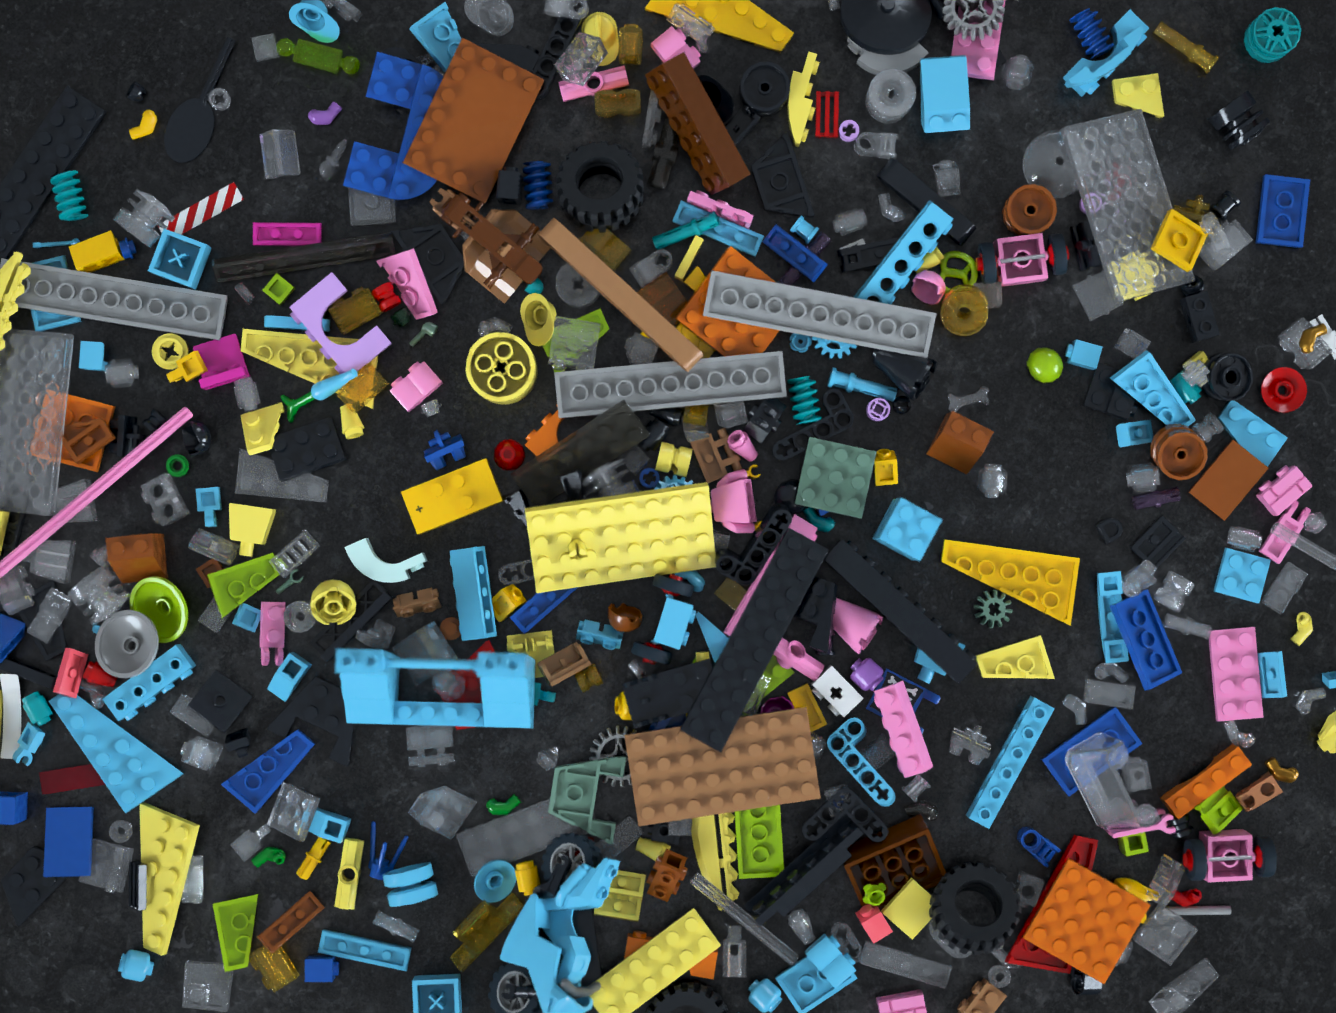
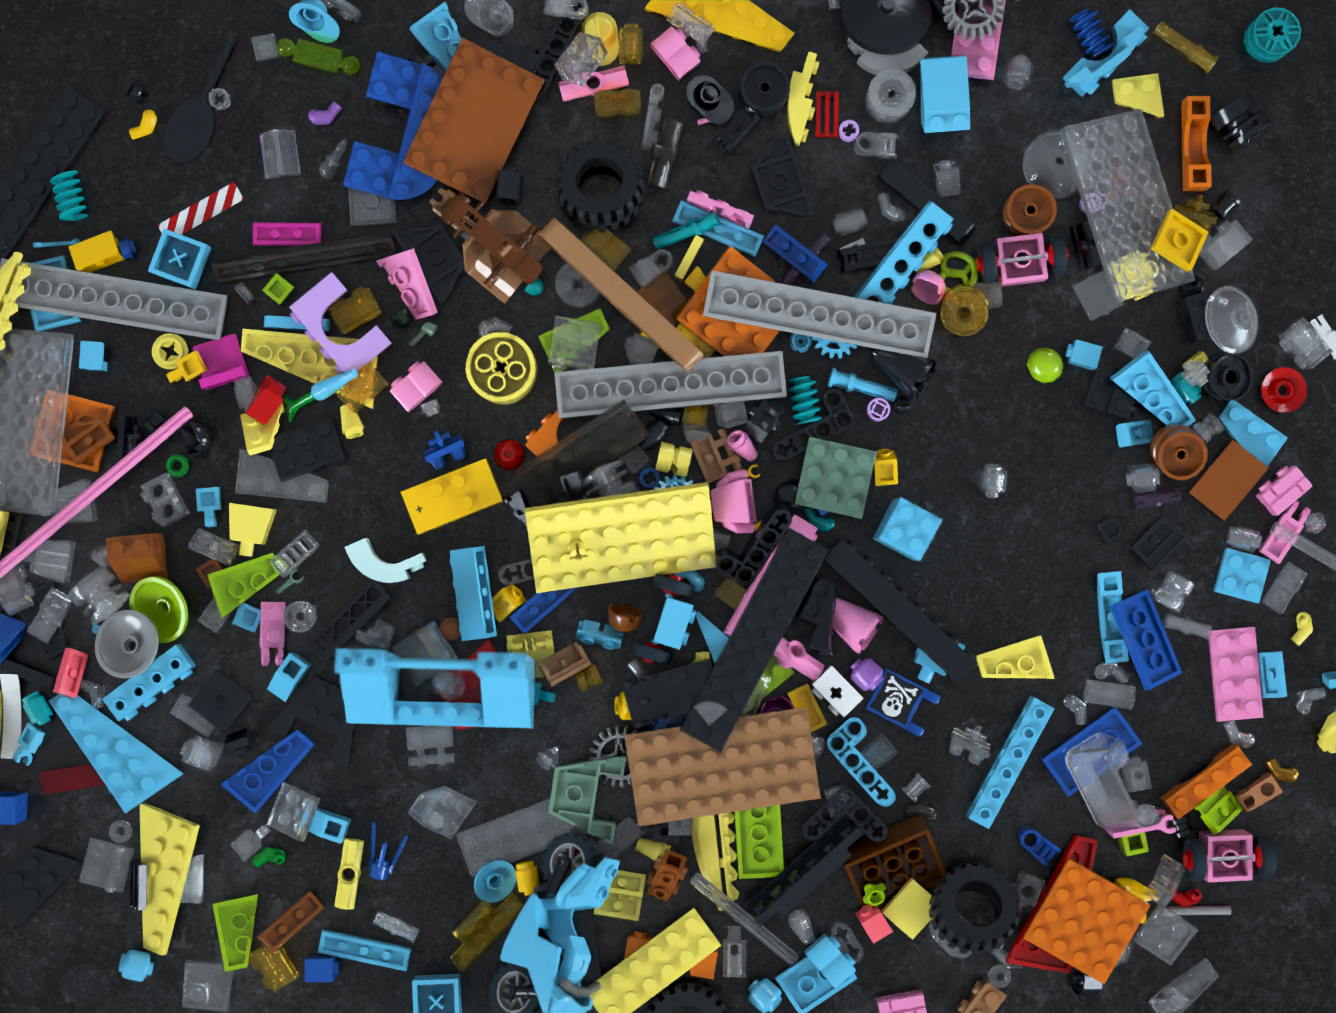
blue tile [43,807,94,877] -> none
red cone [82,661,118,688] -> none
clear head [105,358,139,388] -> none
clear wheel [113,188,175,248] -> none
yellow axle [296,836,331,880] -> none
light yellow cylinder [310,579,356,625] -> none
red wheel [371,282,402,312] -> none
medium azure wheel [382,862,438,907] -> none
medium nougat hinge [393,587,442,618] -> none
green arm [486,794,521,815] -> none
light yellow piece [520,293,557,347] -> none
blue piece [523,161,553,210] -> none
reddish brown brick [645,52,751,195] -> none
medium azure bush [790,215,820,245] -> none
clear tile [859,941,952,989] -> none
bright pink brick [874,681,933,778] -> none
dark orange slope [926,411,994,475] -> none
yellow wing [941,539,1080,626] -> none
clear piece [948,386,990,412] -> none
sand green gear [973,590,1013,628] -> none
clear hips [1121,560,1157,597] -> none
clear plate [1200,212,1232,257] -> none
blue plate [1256,174,1310,248] -> none
pearl gold arm [1299,323,1327,354] -> none
none -> red slope [245,375,286,425]
none -> clear tile [694,702,727,725]
none -> orange arch [1181,96,1212,191]
none -> clear dish [1205,286,1259,354]

